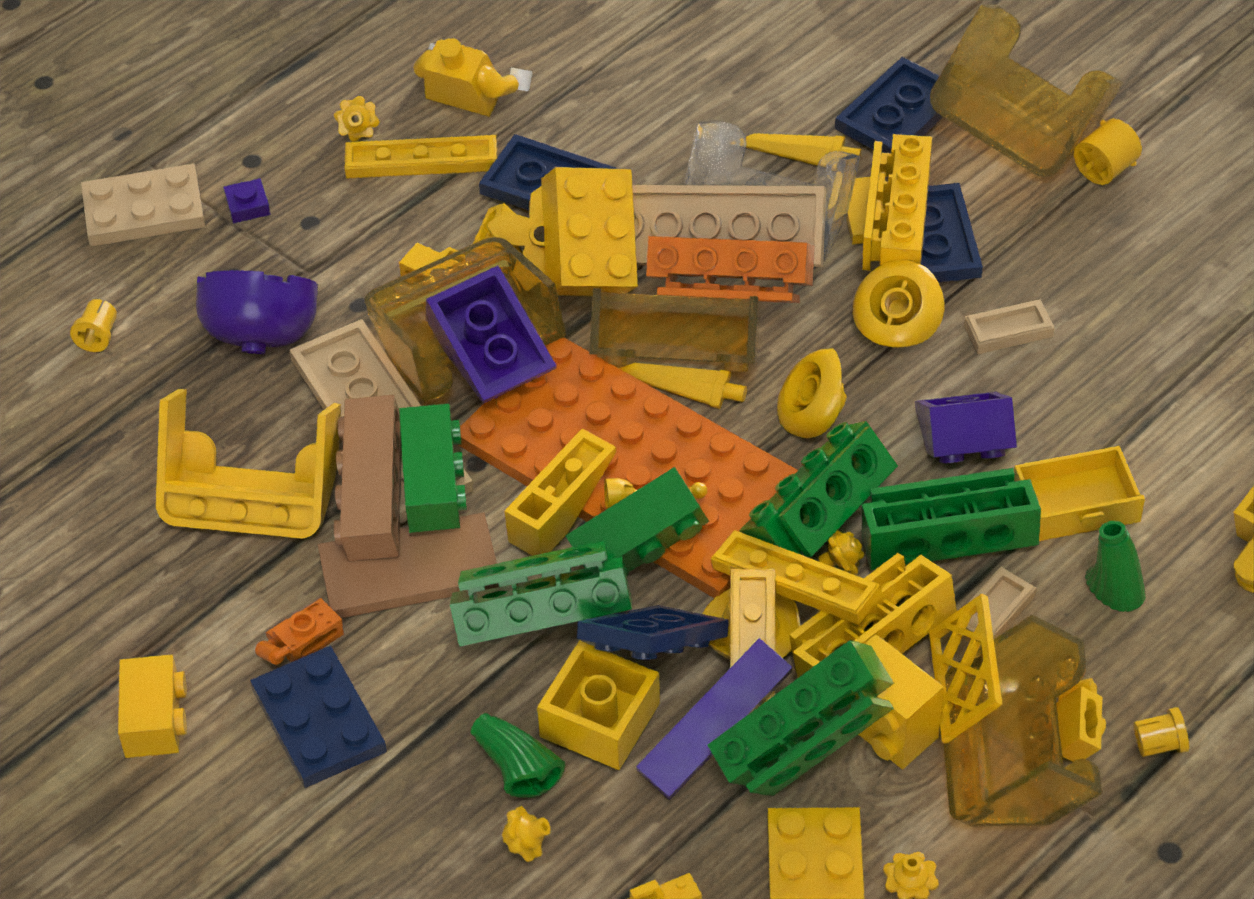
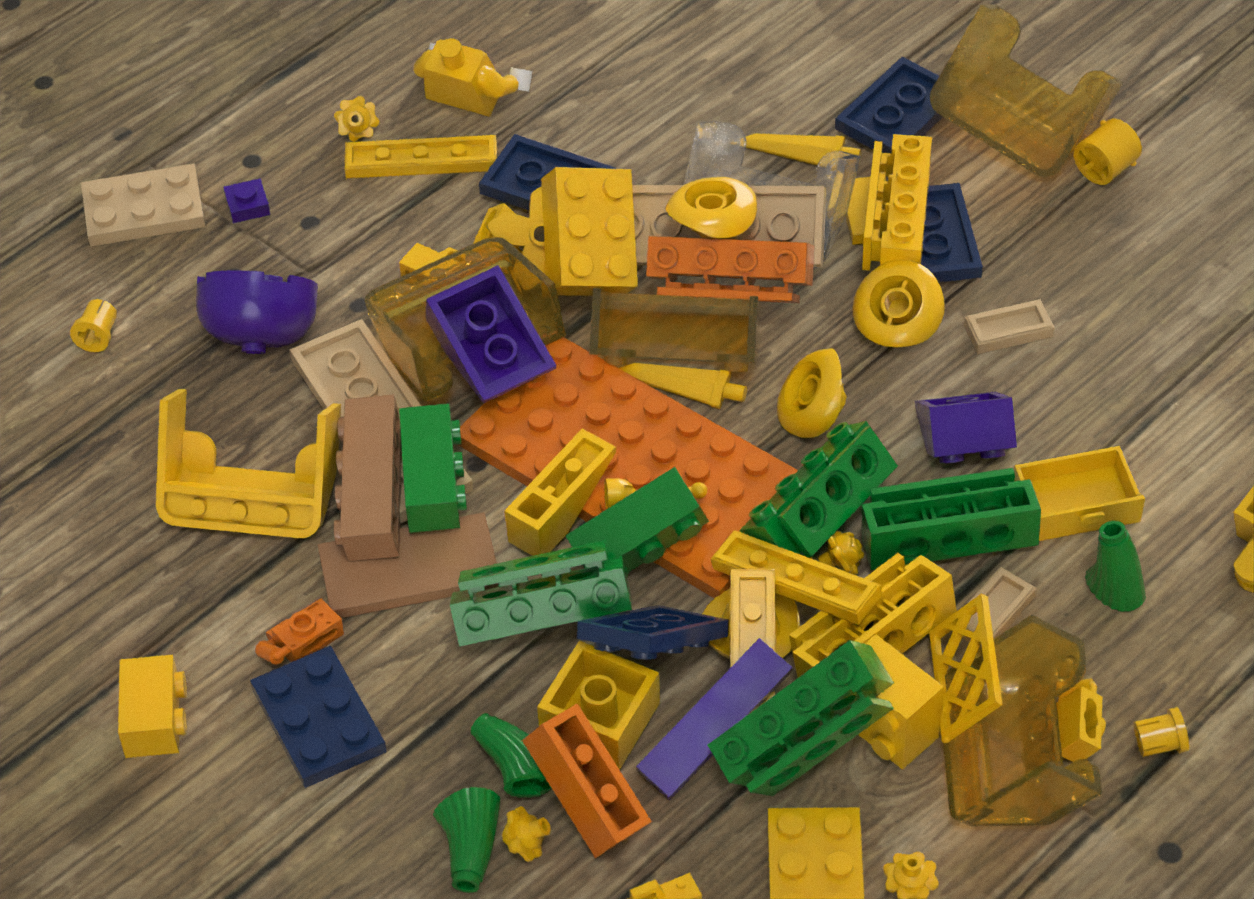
none -> green piece [433,787,501,893]
none -> orange brick [522,703,652,858]
none -> yellow hat [665,177,757,239]

